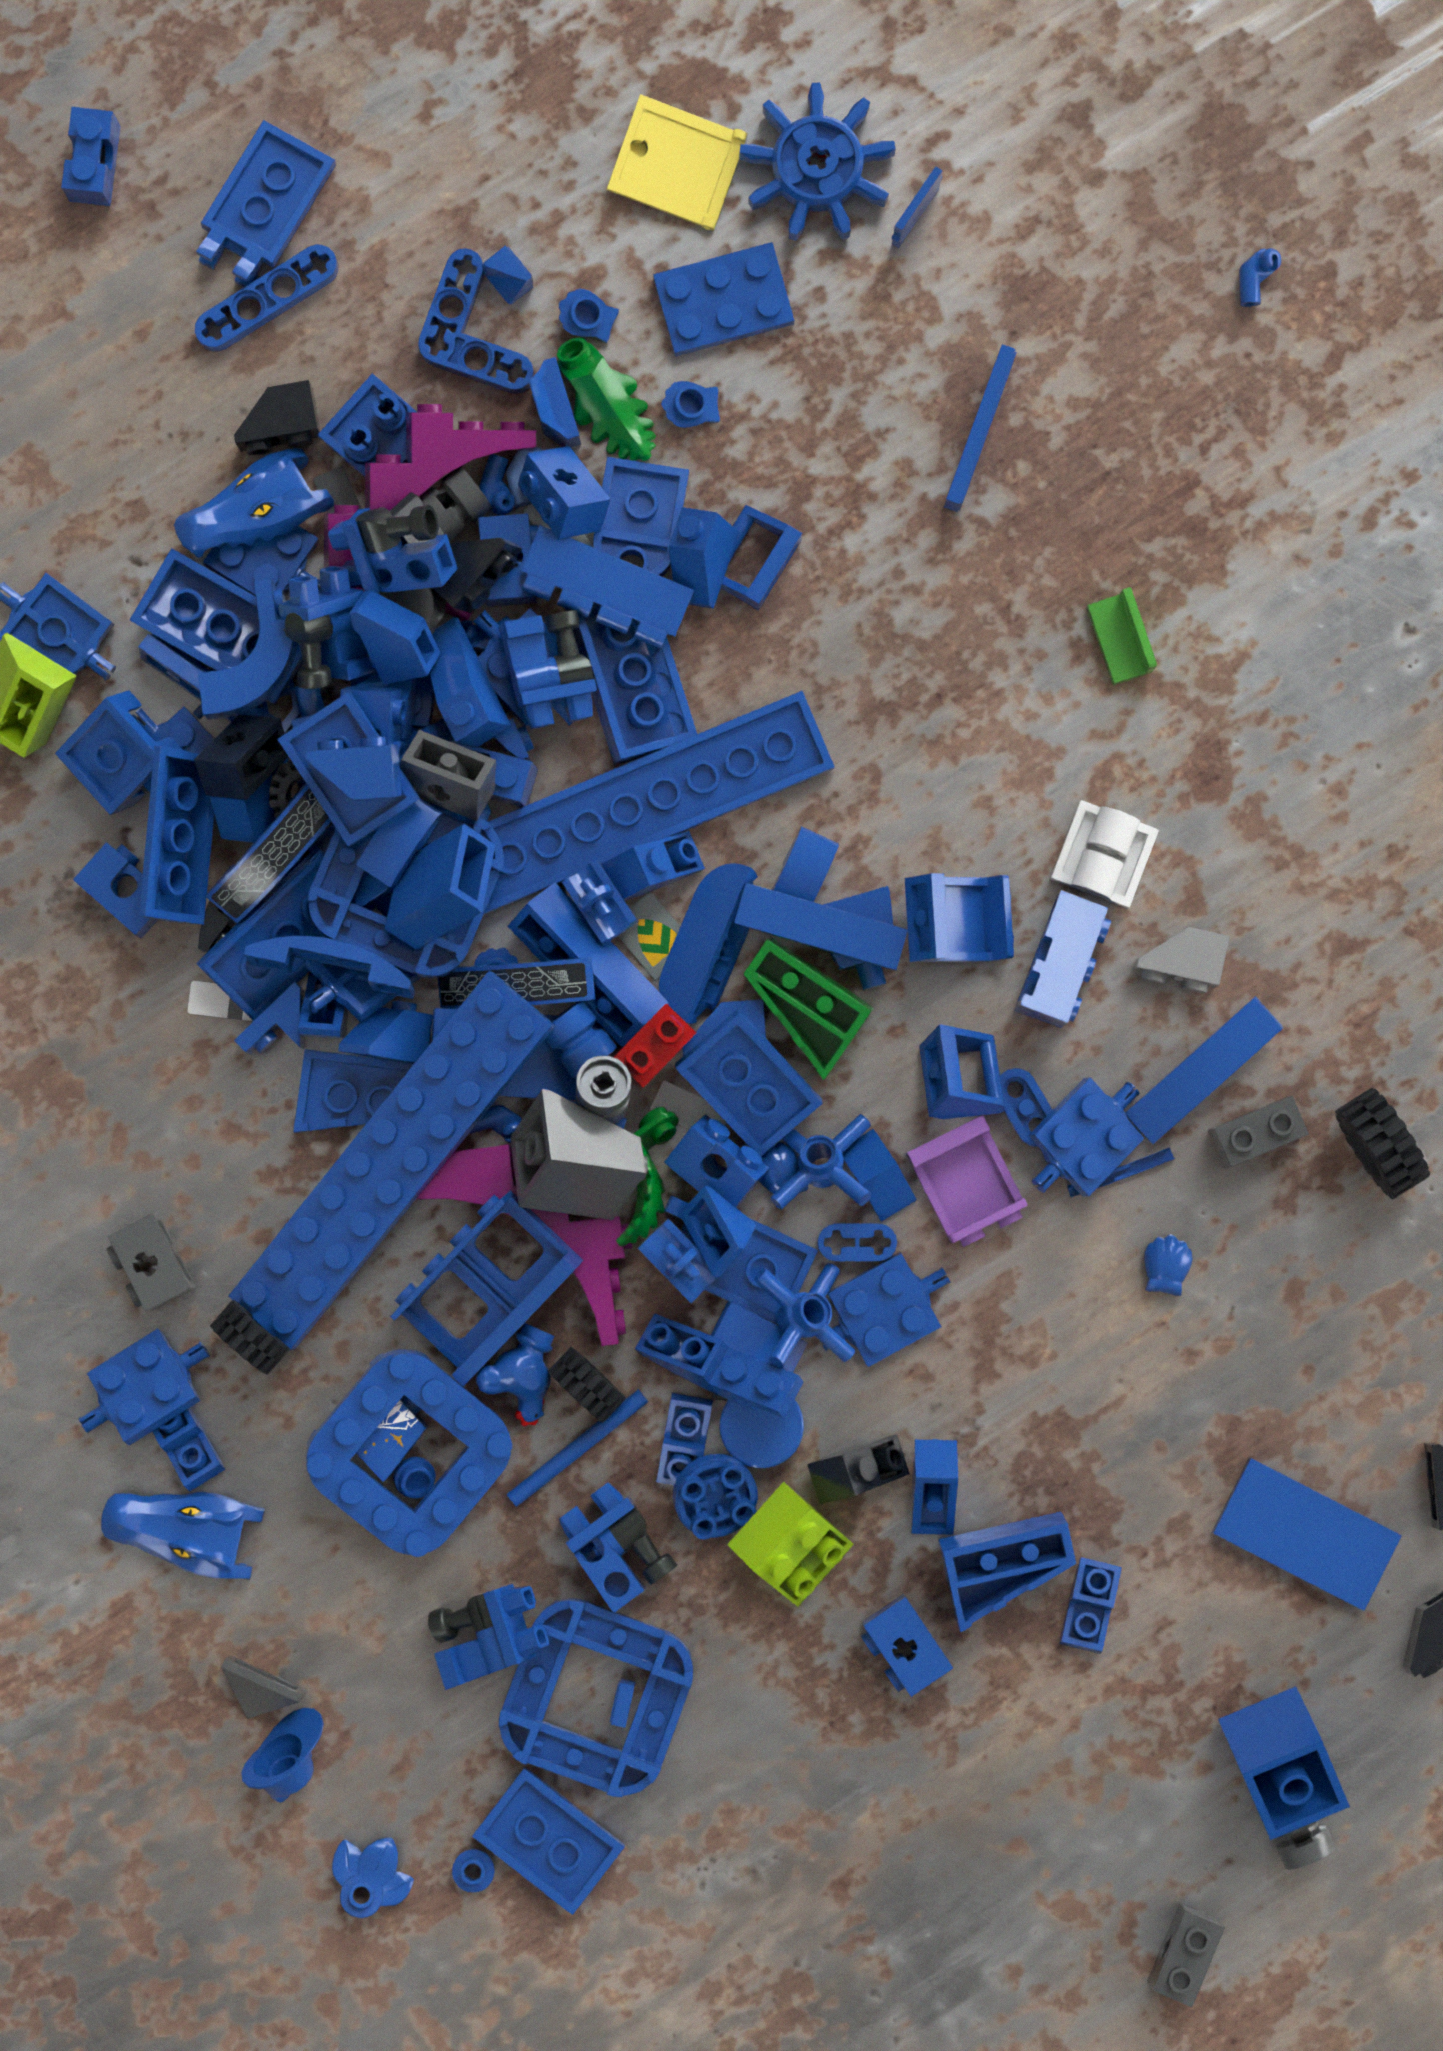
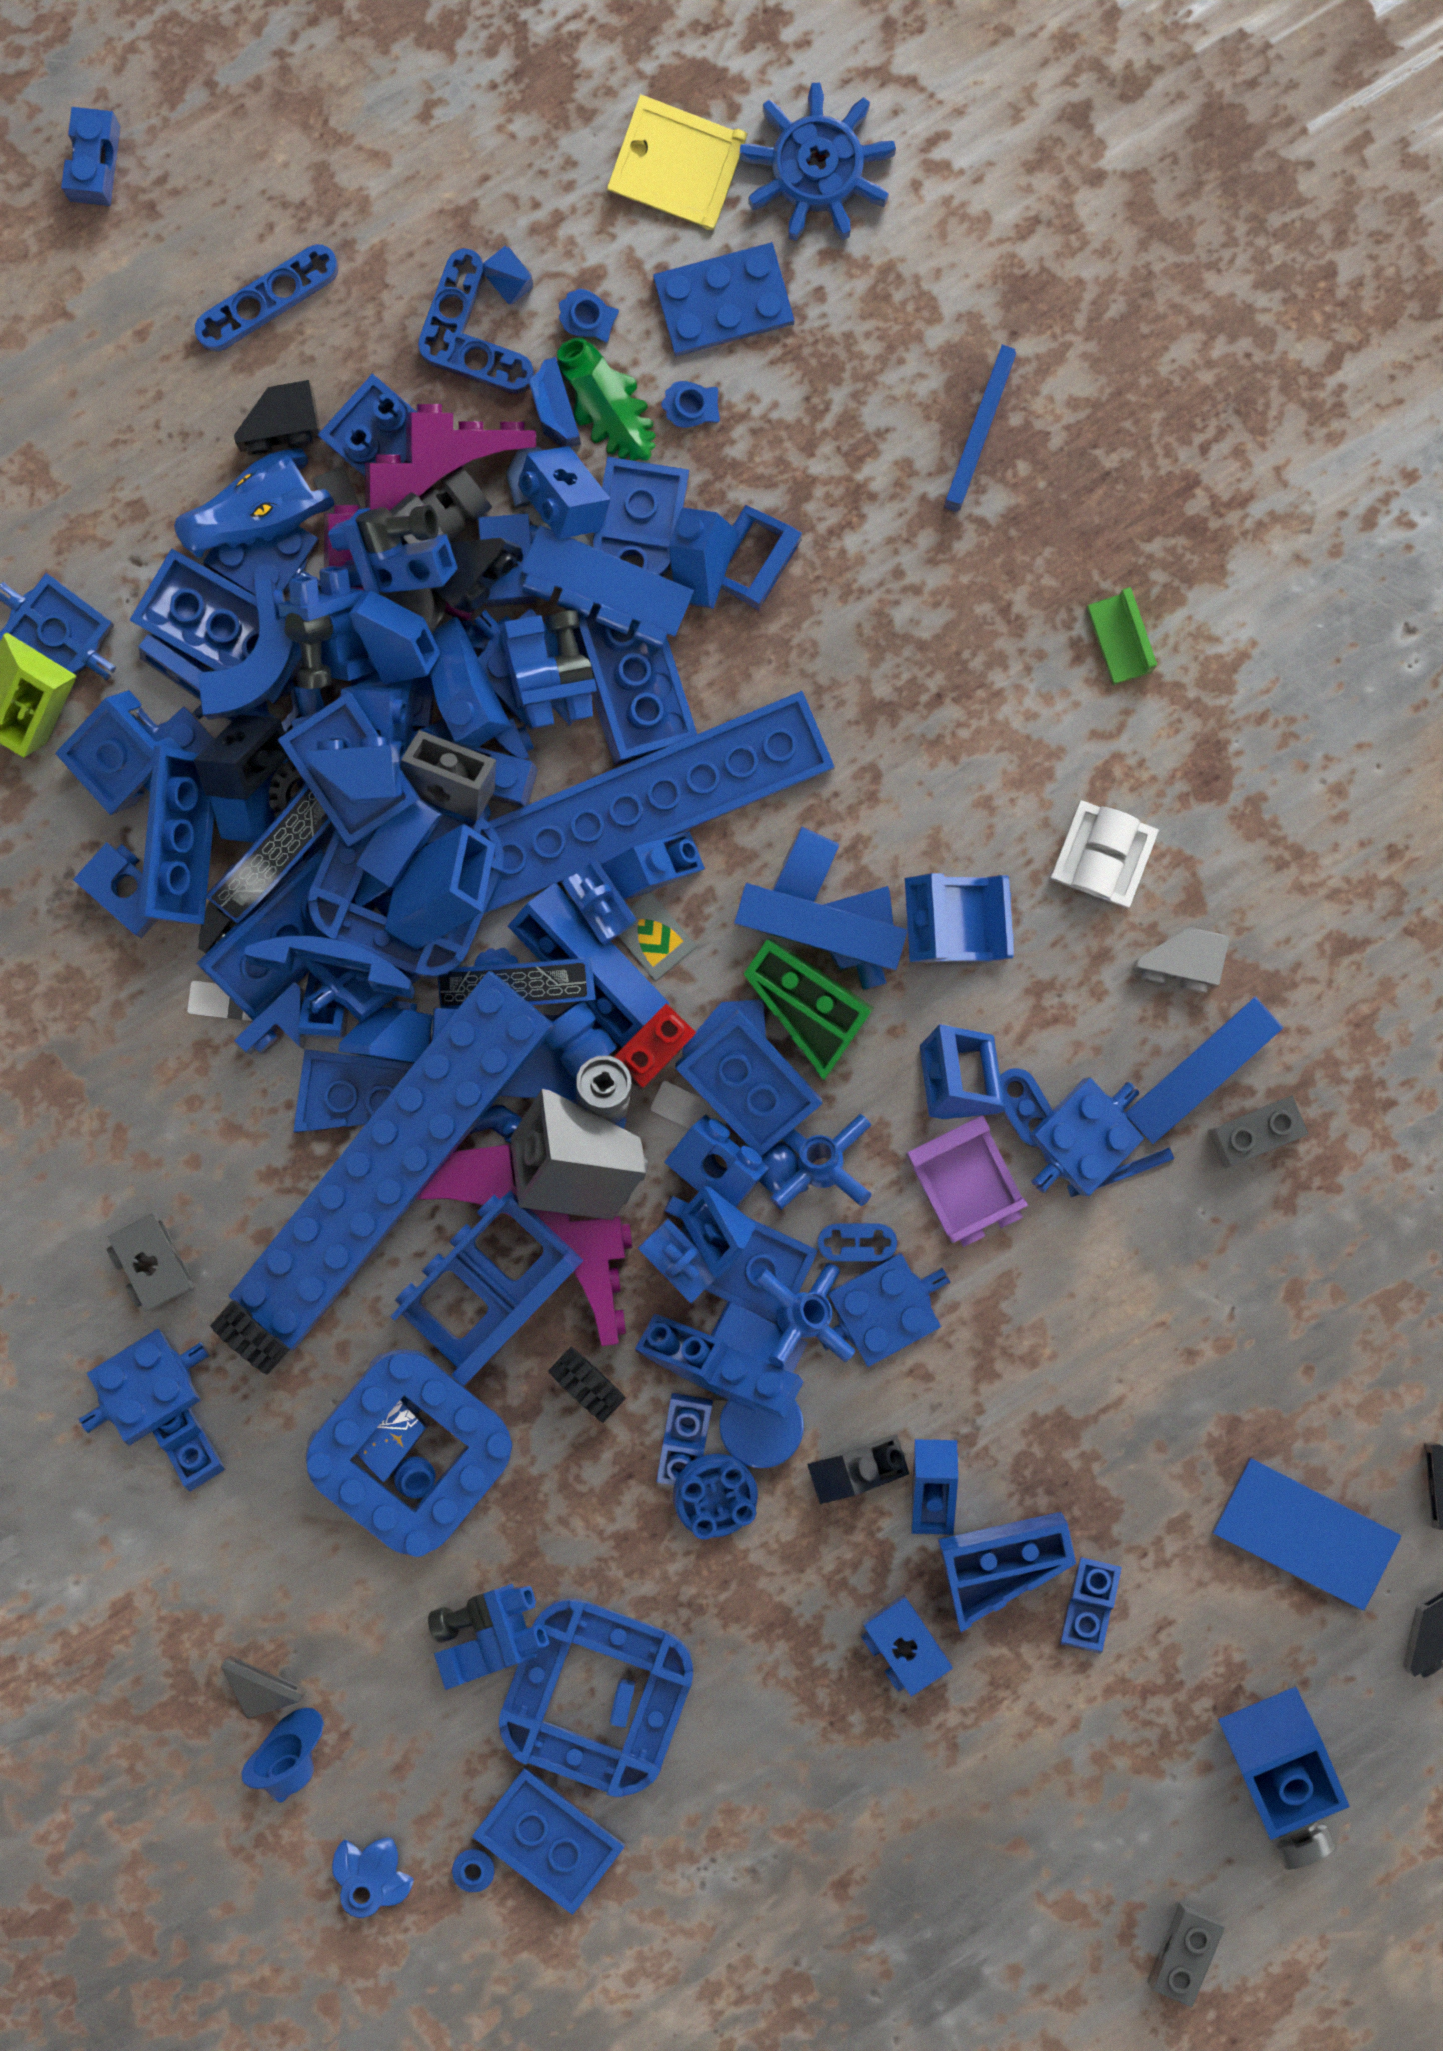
blue animal [101,1492,265,1580] -> none
blue tile [196,120,336,287] -> none
blue animal [476,1323,555,1426] -> none
blue arm [479,454,516,515] -> none
blue bar [507,1389,649,1507] -> none
blue hips [559,1482,678,1613] -> none
green plant [616,1107,679,1246] -> none
blue brick [659,863,758,1024] -> none
lime slope [727,1481,854,1607] -> none
blue slope [842,1129,917,1222] -> none
blue piece [891,166,943,249] -> none
wedge [1014,890,1111,1028] -> none
blue animal [1144,1234,1193,1296] -> none
blue arm [1239,248,1282,307] -> none
black tyre [1335,1088,1430,1199] -> none

